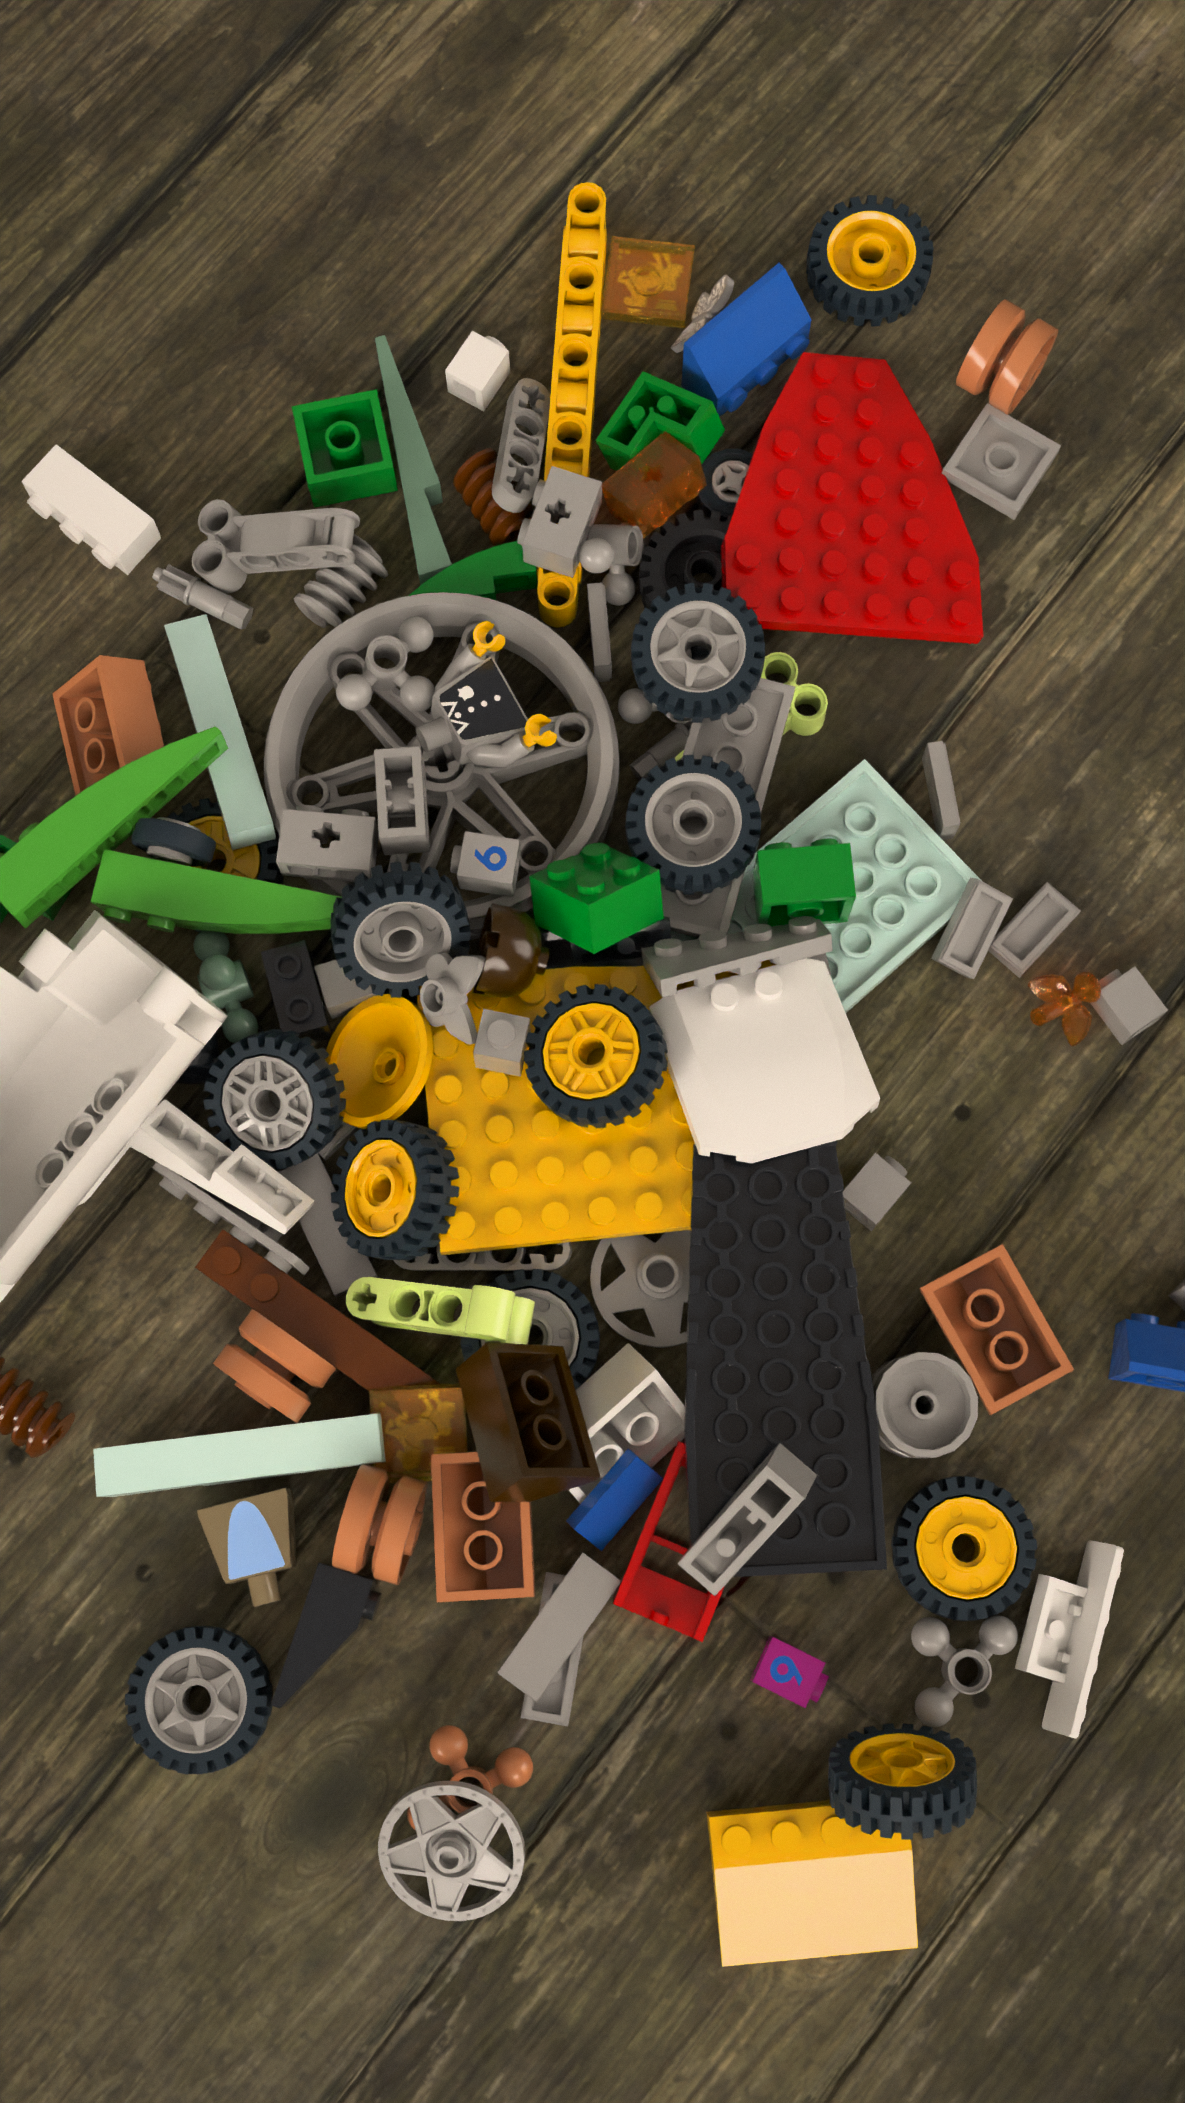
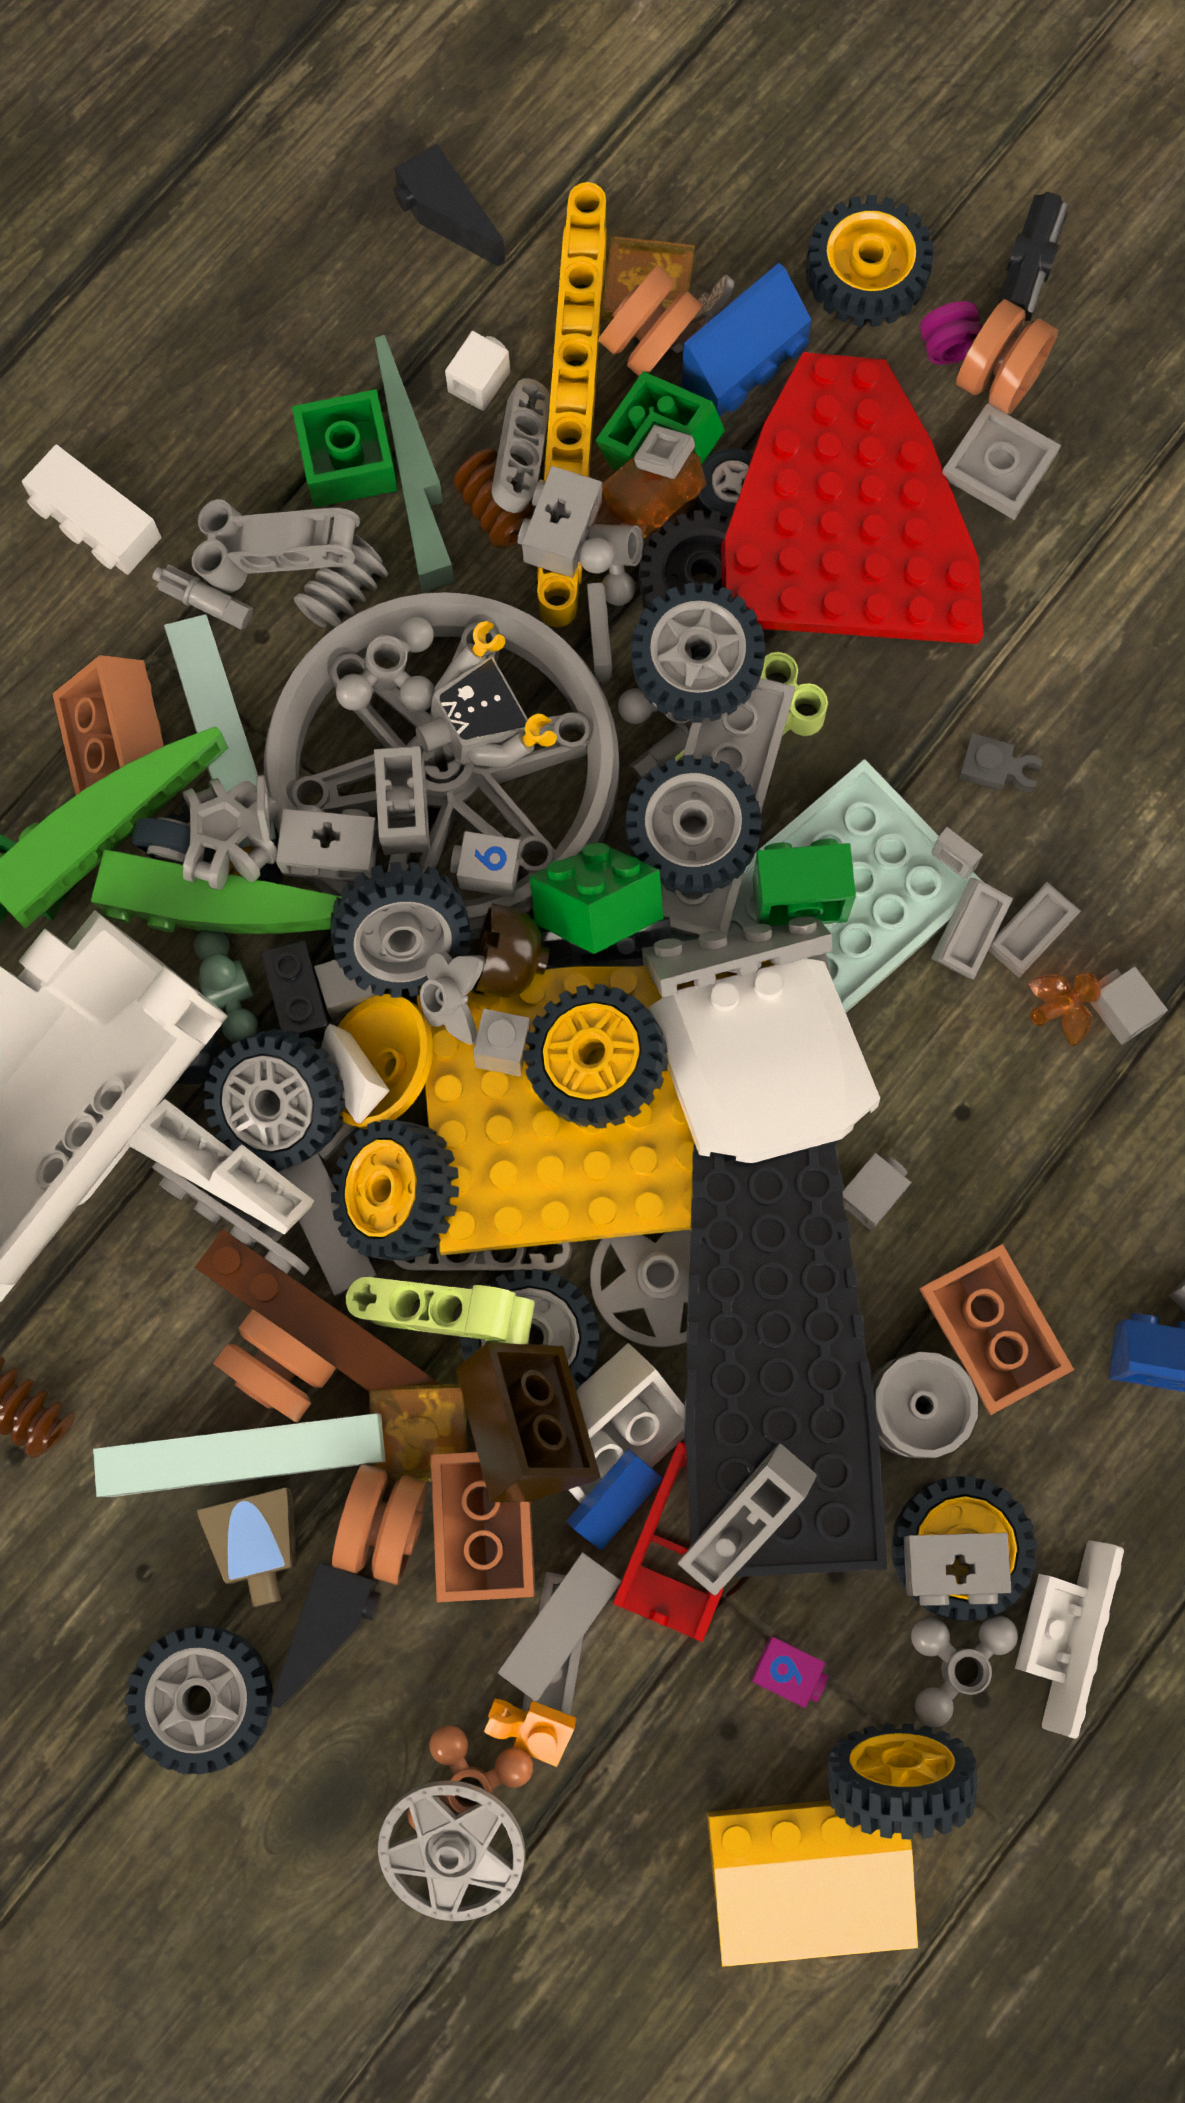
green slope [408,541,538,600] -> none
light grey tile [922,741,961,840] -> none
none -> light grey piece [183,775,279,890]
none -> white slope [321,1024,390,1124]
none -> black slope [393,144,505,266]
none -> light orange plate [484,1699,576,1767]
none -> nougat wheel [598,265,704,376]
none -> light grey tile [634,425,695,479]
none -> light grey brick [904,1533,1011,1606]
none -> magenta wheel [919,301,983,365]
none -> light grey tile [931,827,983,879]
none -> dark grey plate [959,733,1043,793]
none -> black piece [997,192,1069,321]

